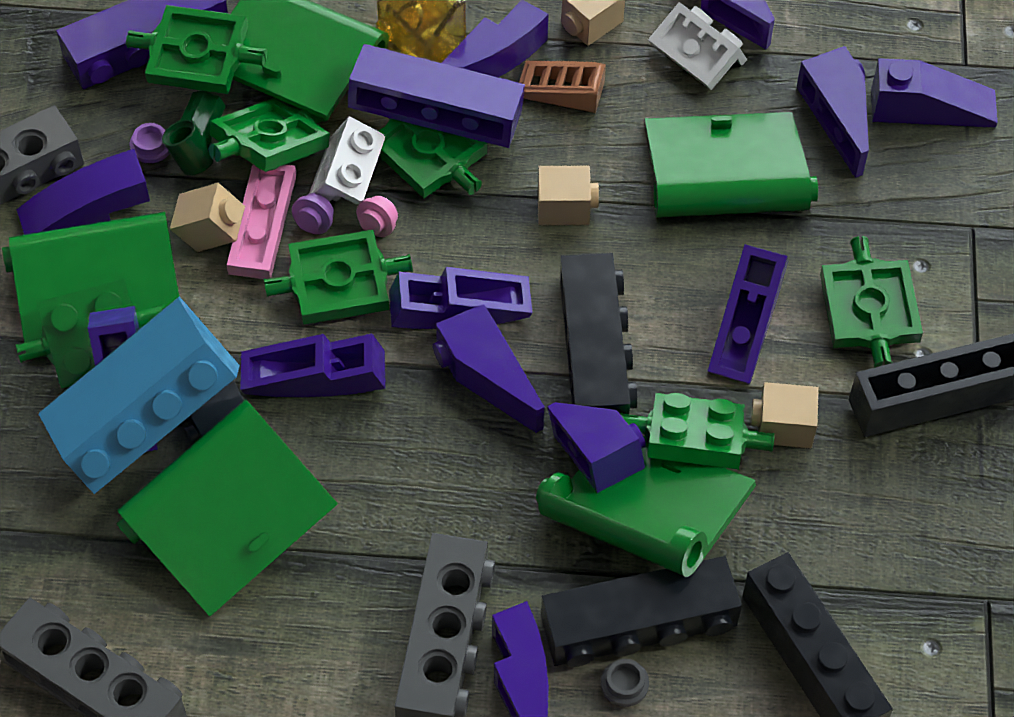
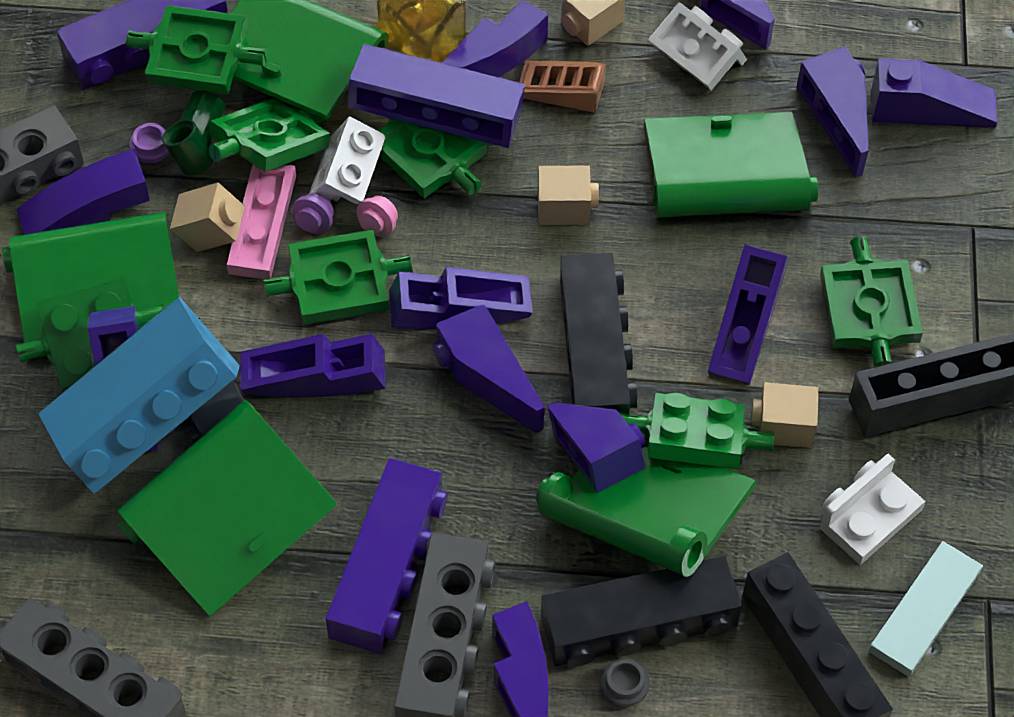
none -> dark purple brick [325,457,448,654]
none -> white bracket [820,454,926,565]
none -> light aqua tile [868,541,983,677]

